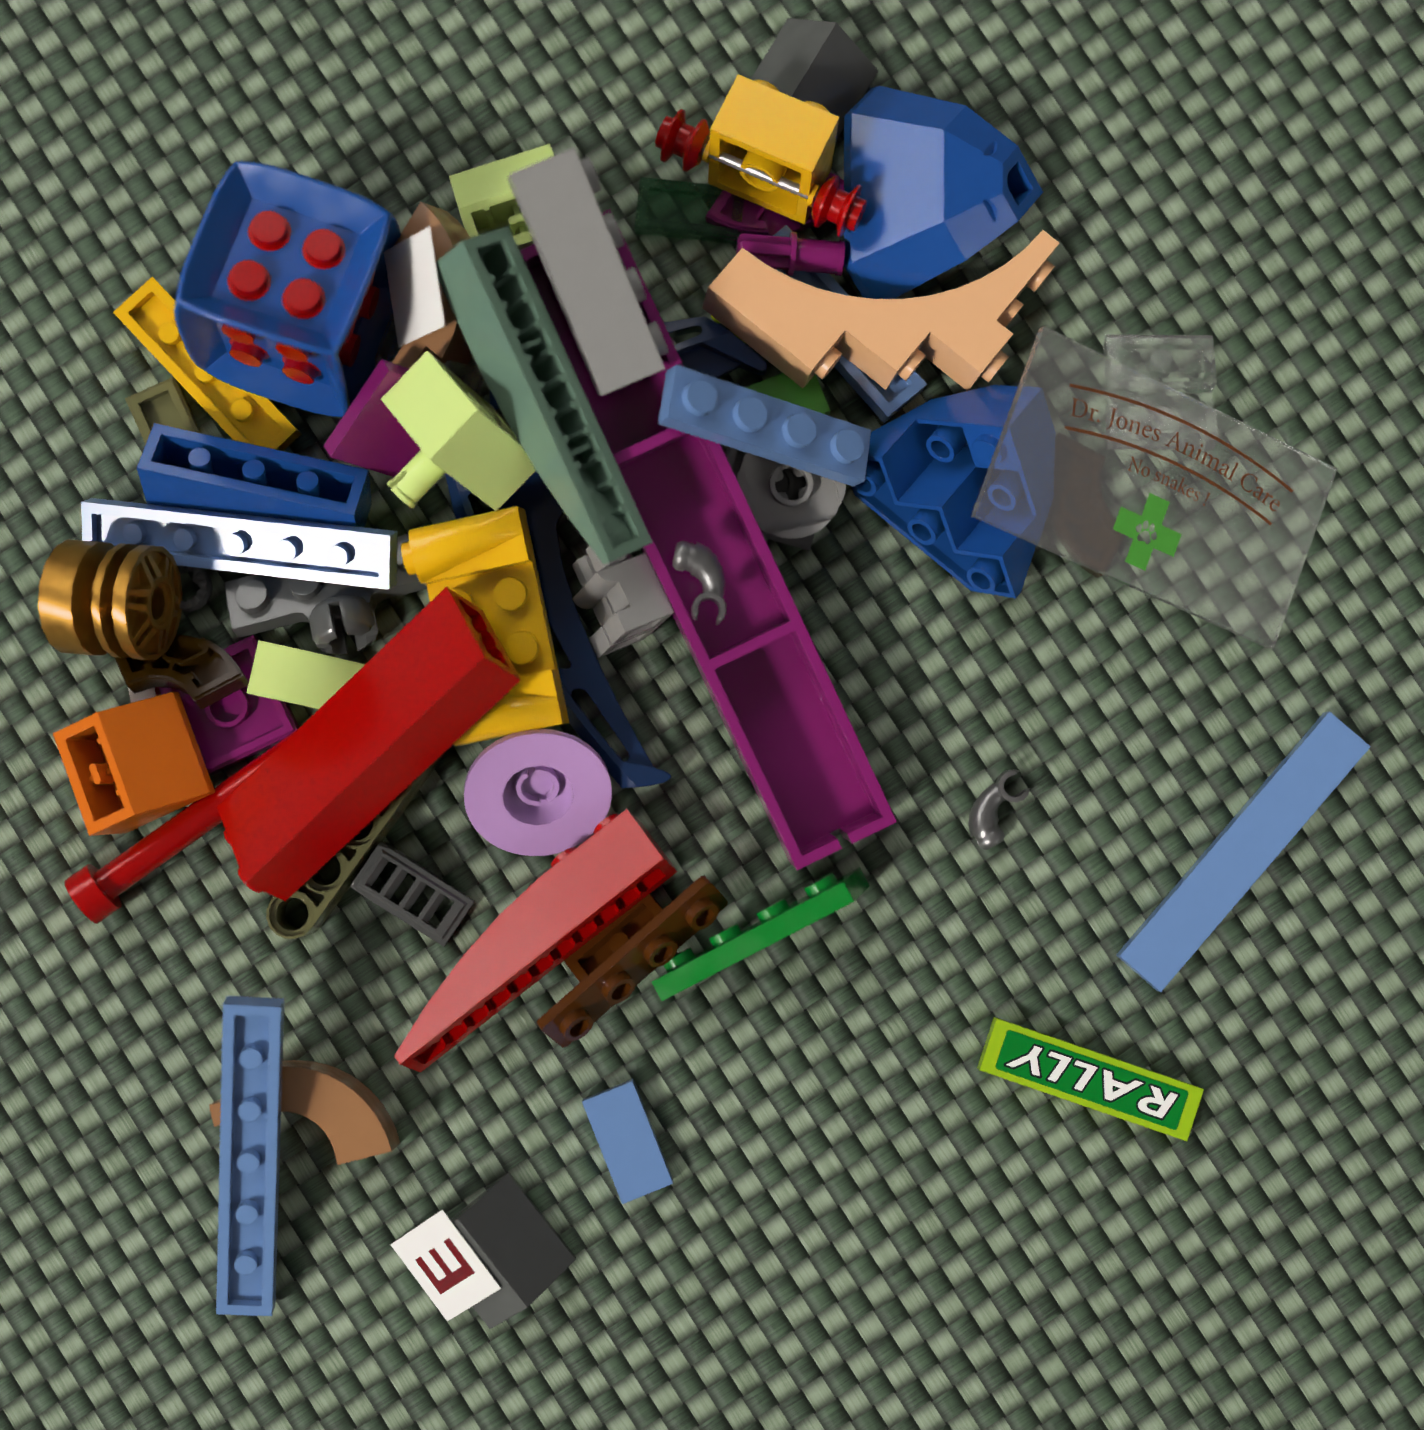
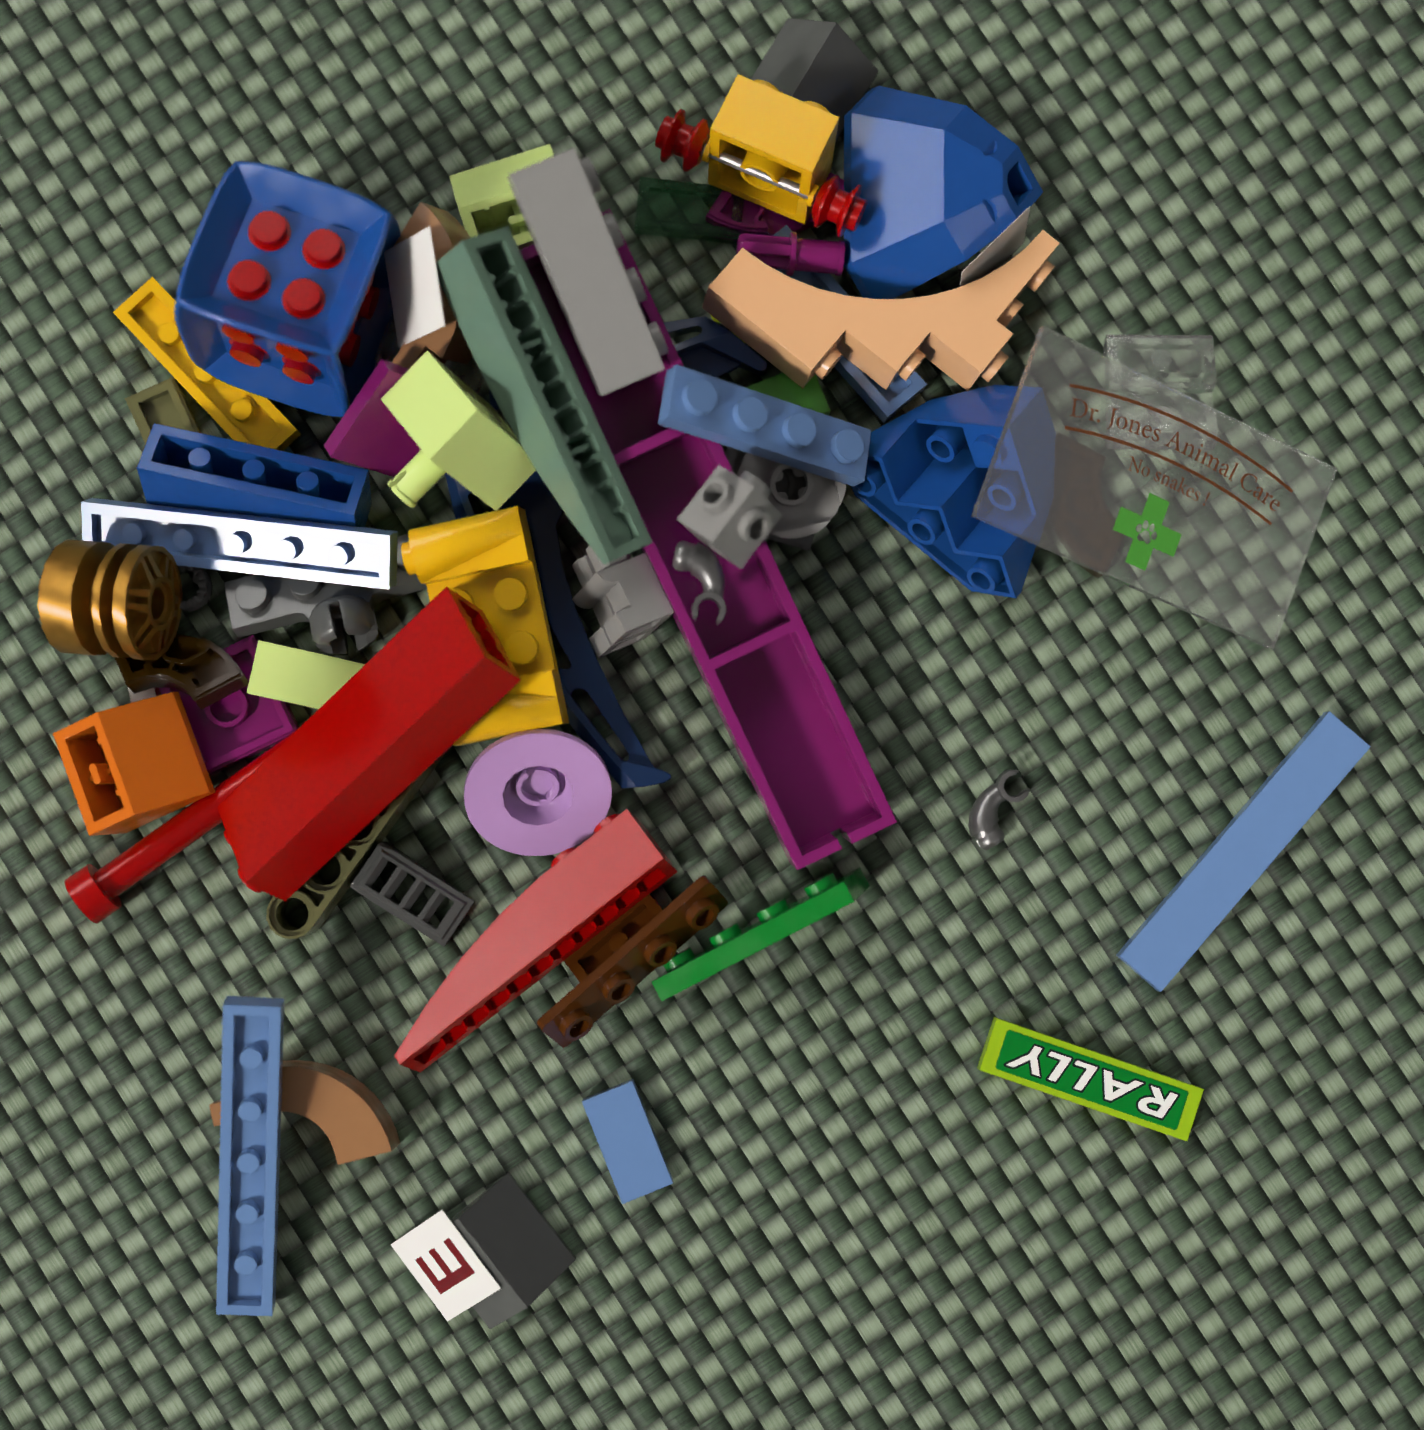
none -> light grey brick [677,465,783,569]
none -> white sticker [960,206,1031,287]

